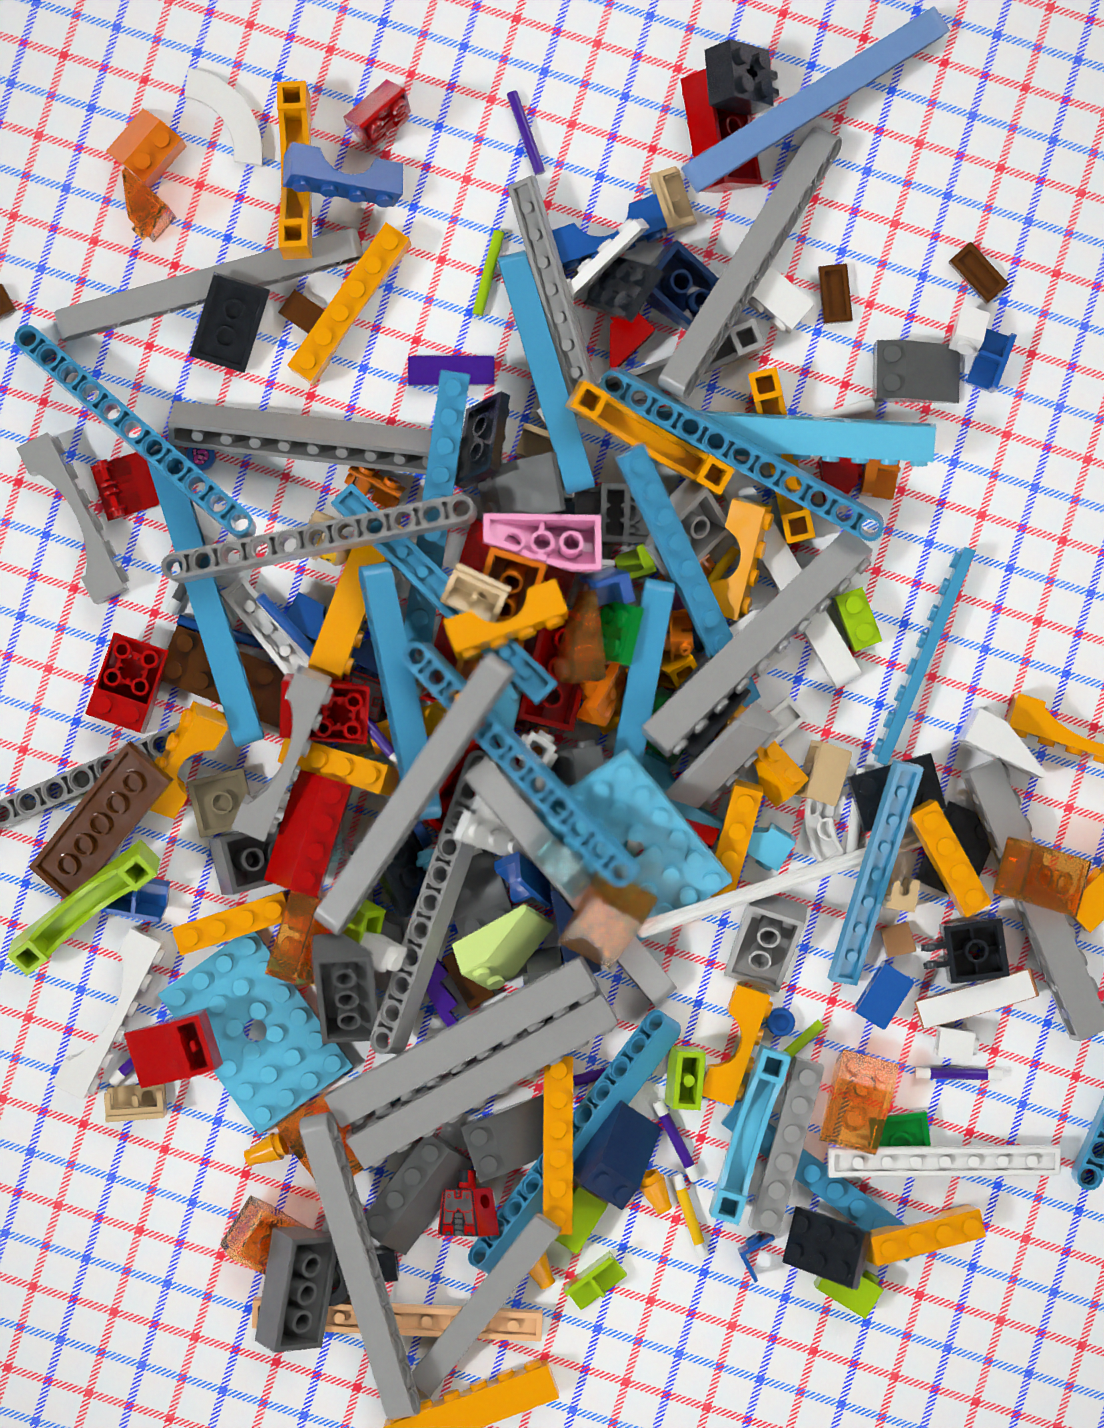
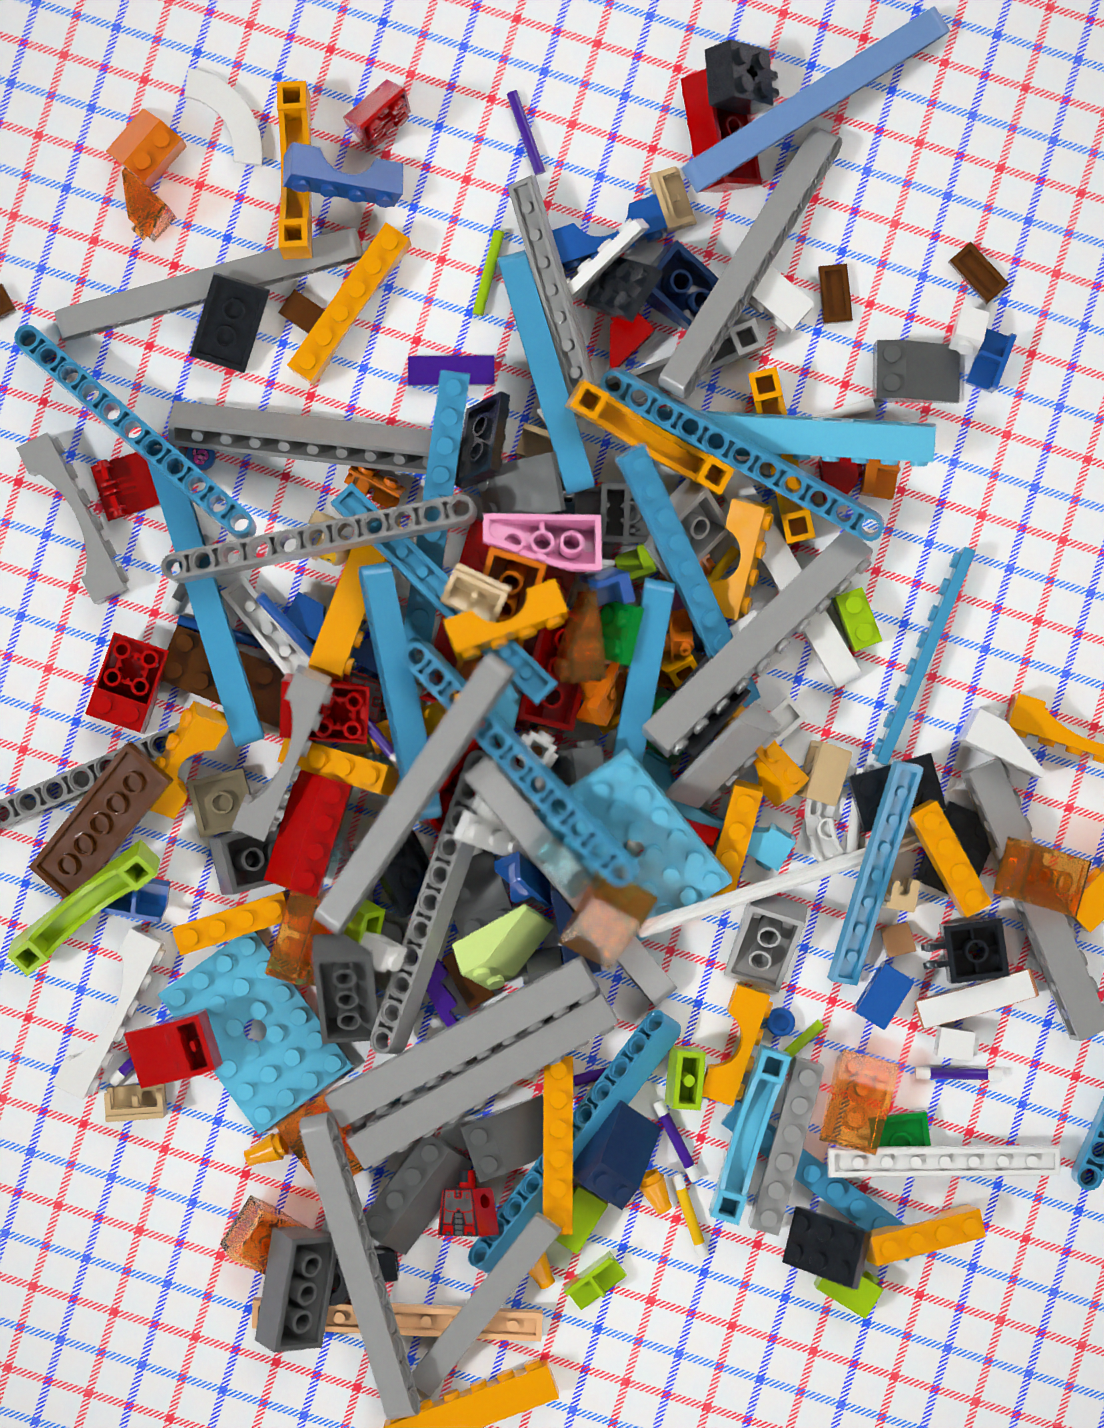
blue tile [413,821,433,849] -> none
medium azure plate [416,848,435,871] -> none
blue bracket [737,1233,776,1283] -> none

